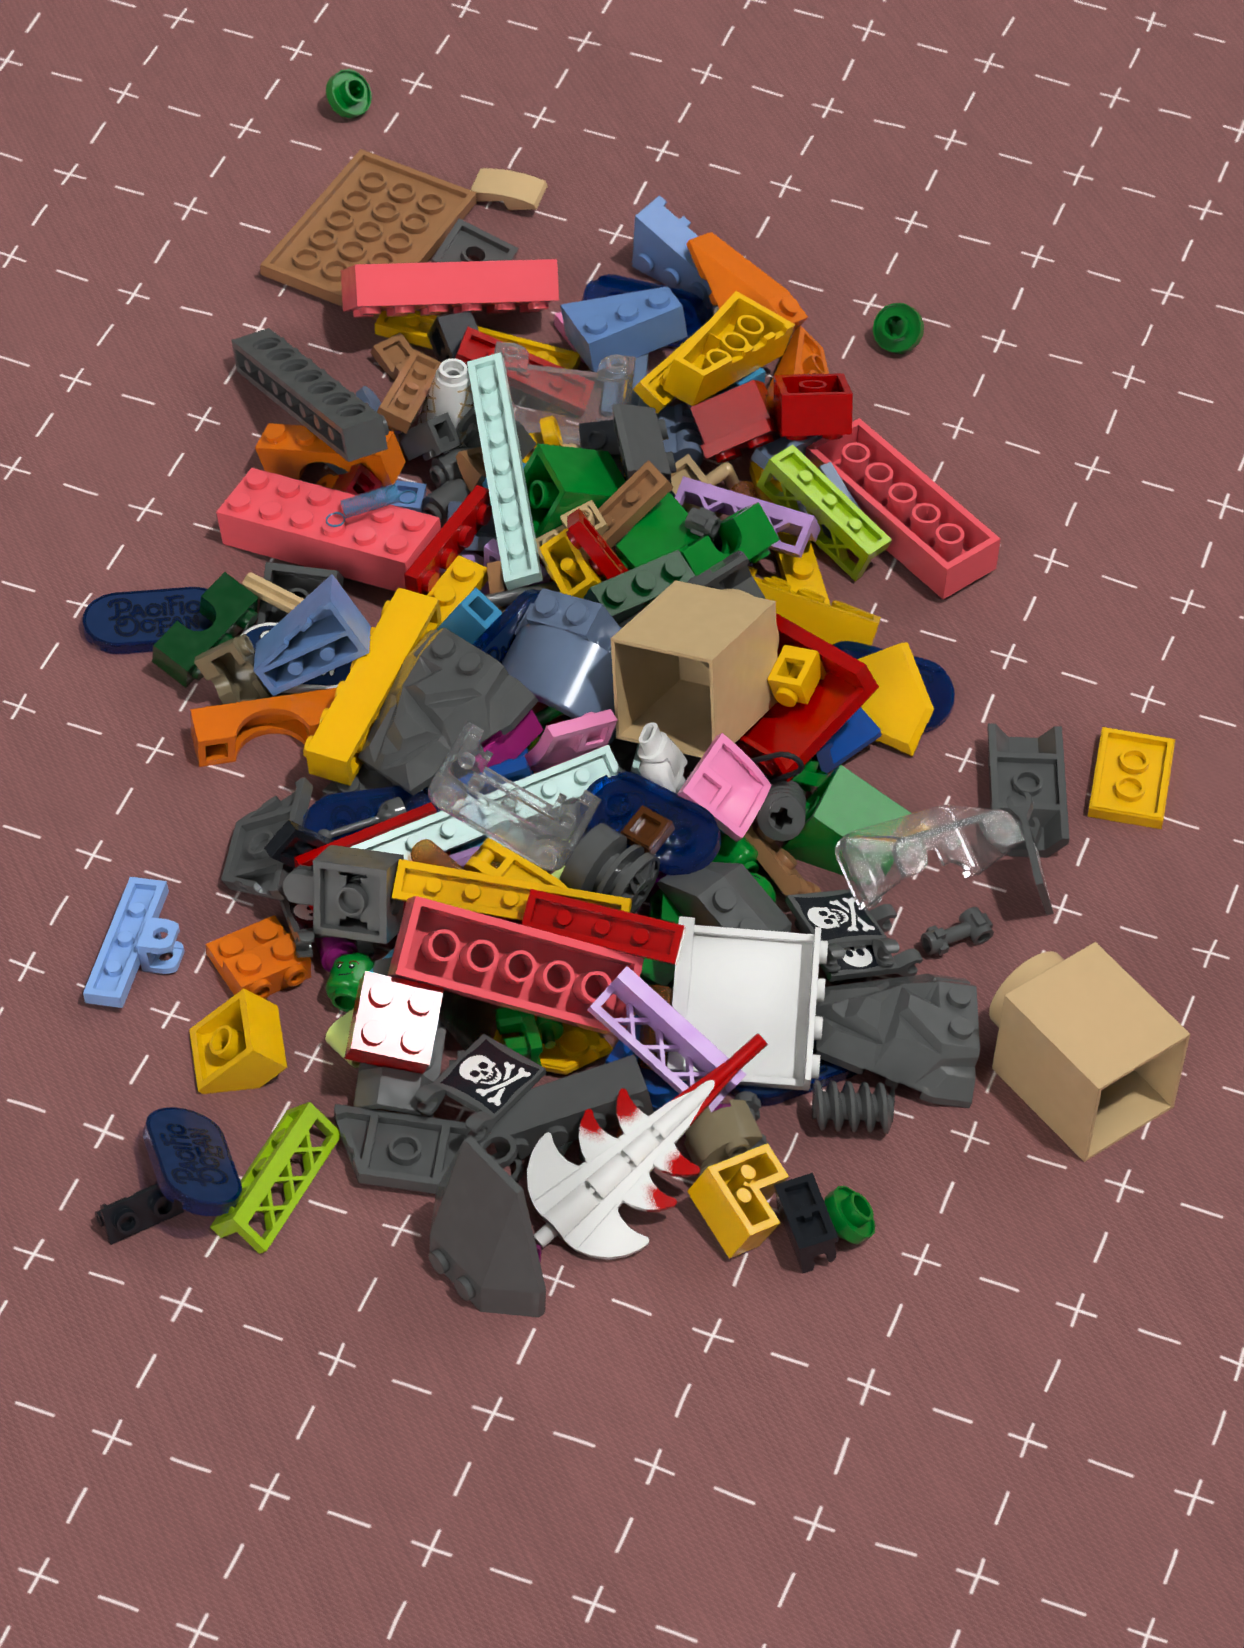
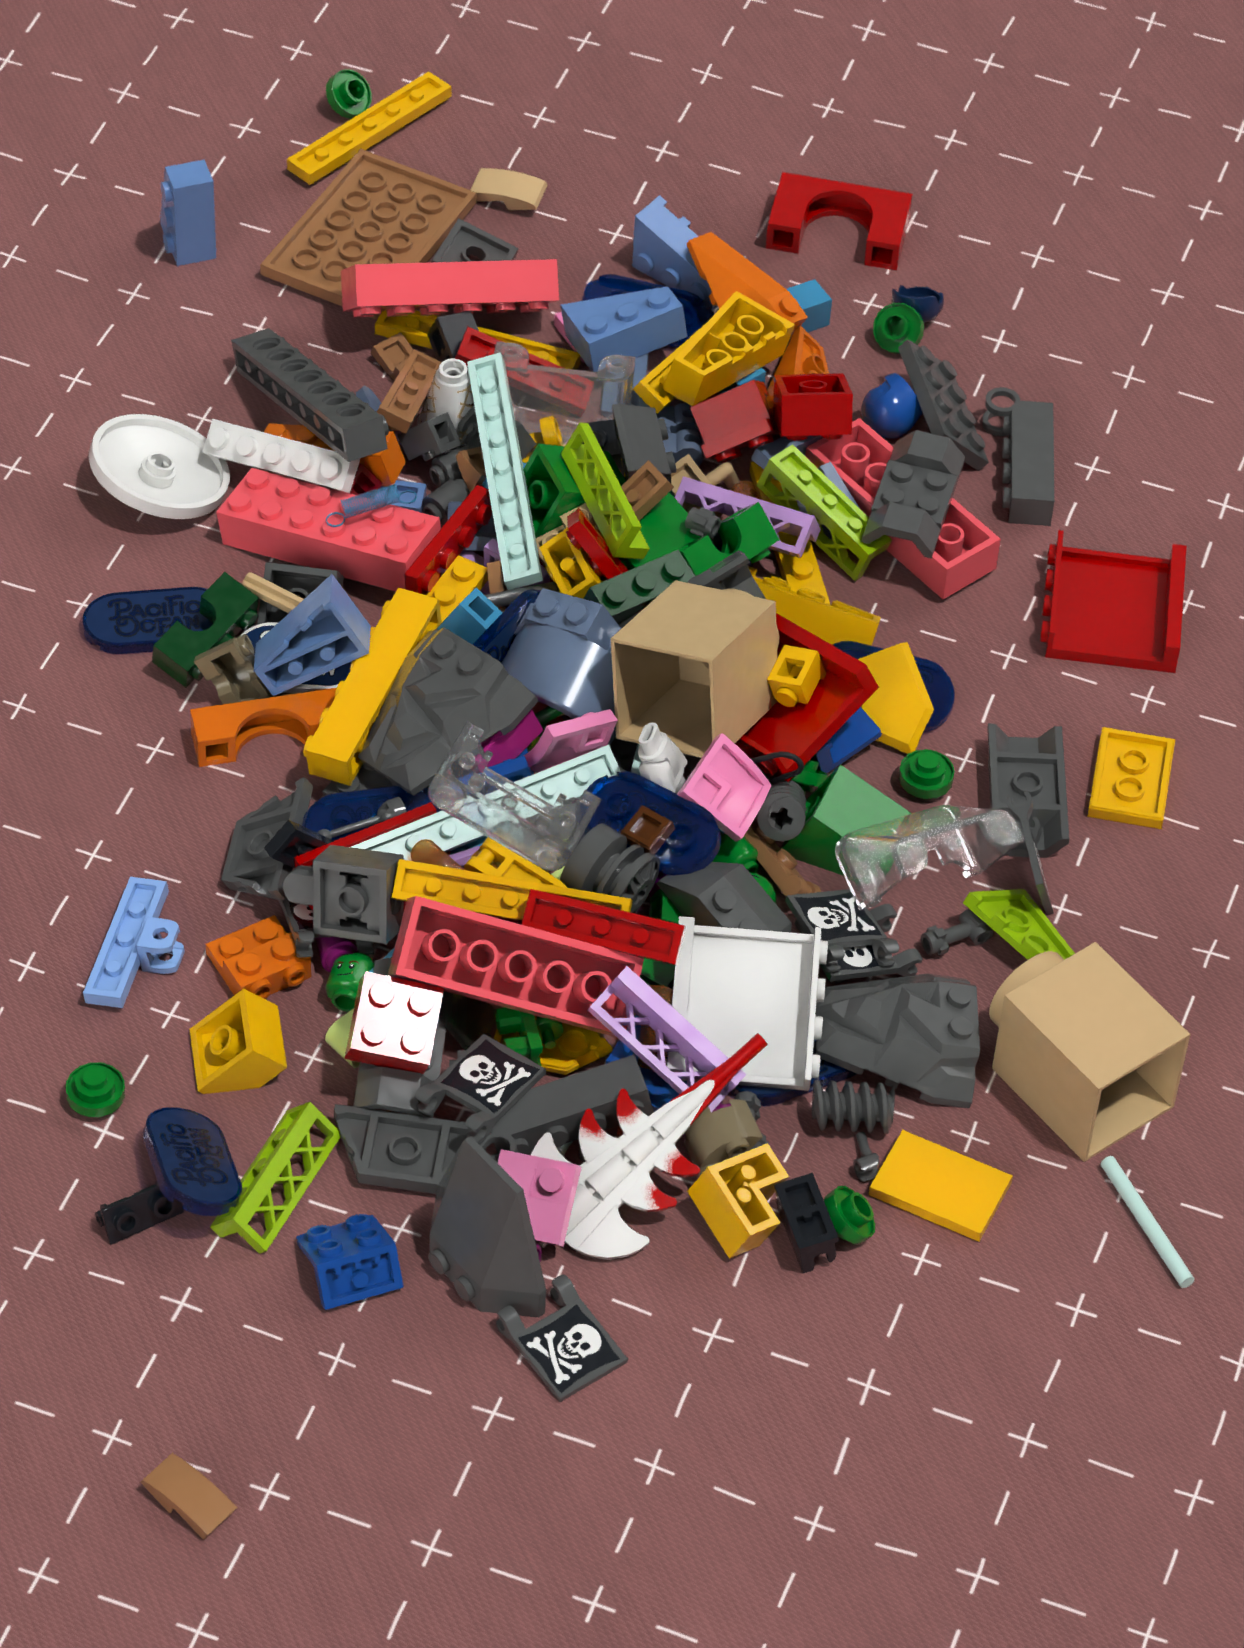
none -> green plate [66,1062,125,1117]
none -> white dish [88,414,230,519]
none -> medium nougat slope [141,1453,238,1540]
none -> medium blue wedge [160,160,216,266]
none -> white plate [202,419,360,494]
none -> yellow plate [287,71,452,185]
none -> blue bracket [296,1214,404,1310]
none -> flag [496,1275,628,1403]
none -> bright pink plate [497,1149,582,1247]
none -> lime fence [561,422,650,559]
none -> red arch [766,172,913,271]
none -> dark azure brick [787,279,832,332]
none -> dark grey hand [853,1132,879,1182]
none -> blue helmet [861,373,923,439]
none -> dark grey piece [862,430,965,559]
none -> yellow tile [869,1130,1013,1242]
none -> dark blue hair [892,285,944,323]
none -> dark grey plate [898,339,989,471]
none -> green plate [899,749,955,799]
none -> lime wing [963,889,1075,960]
none -> dark grey hinge [982,387,1055,526]
none -> red panel [1040,530,1187,673]
none -> light aqua bar [1100,1156,1195,1288]

